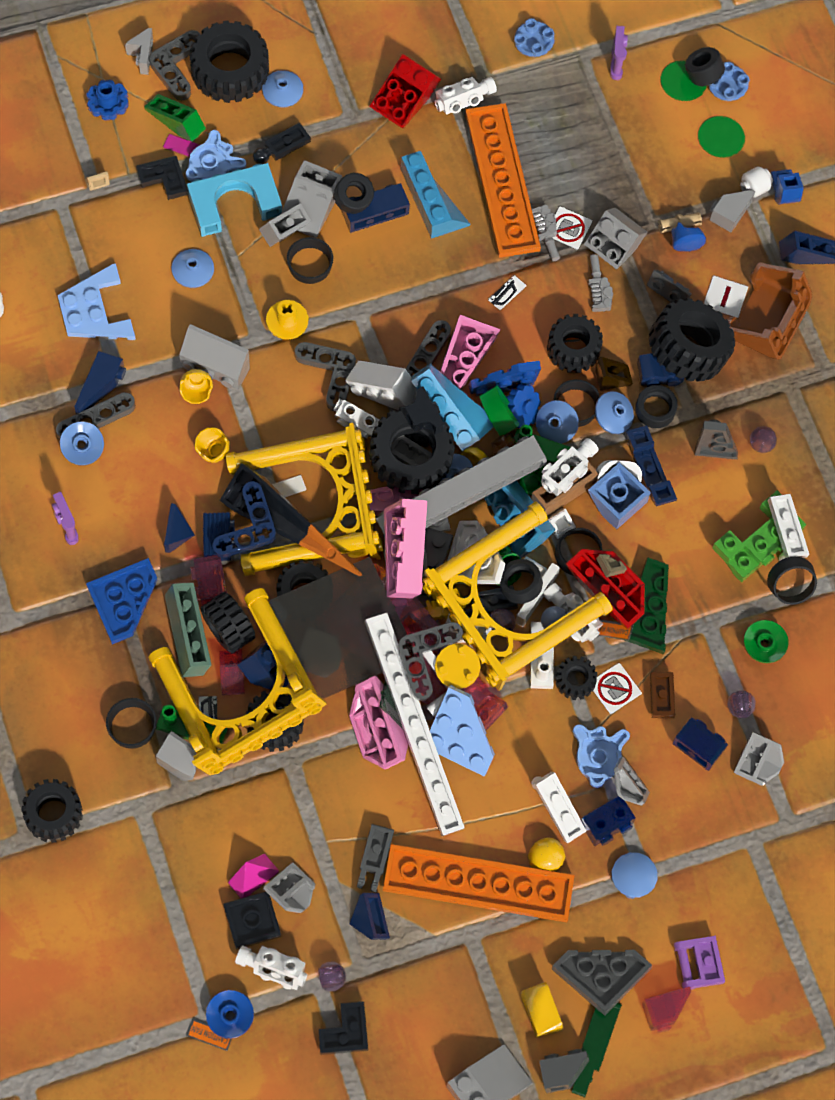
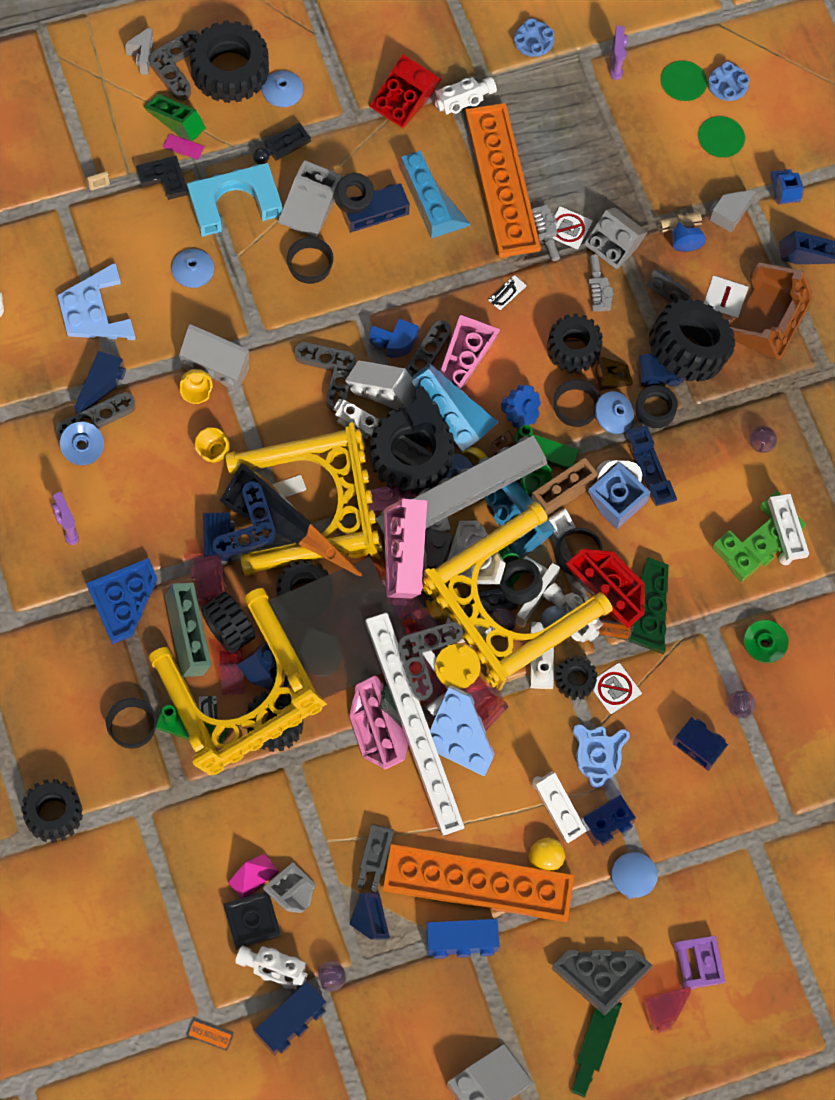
blue plant [87,80,129,120] -> none
light grey slope [156,731,197,781] -> none
dark blue slope [164,503,195,553] -> none
light blue tile [186,130,246,182] -> none
blue dish [206,990,254,1038] -> none
light grey slope [259,203,312,247] -> none
yellow piece [266,300,309,340] -> none
black plate [318,1002,368,1055] -> none
blue plate [469,361,541,396] -> none
green slope [480,385,520,436] -> none
yellow piece [521,982,563,1038] -> none
medium blue dish [536,400,579,444] -> none
dark grey slope [539,1049,589,1093] -> none
white brick [541,438,599,496] -> none
dark tan tile [596,554,627,577] -> none
light grey slope [614,756,650,806] -> none
reddish brown plate [650,672,675,718] -> none
black tyre [685,47,725,86] -> none
dark grey wing [695,420,738,460] -> none
light grey slope [734,732,784,786] -> none
white head [740,167,773,198] -> none
black tyre [767,556,817,605] -> none
none -> dark blue brick [254,982,327,1055]
none -> blue brick [369,319,419,358]
none -> blue brick [426,919,499,959]

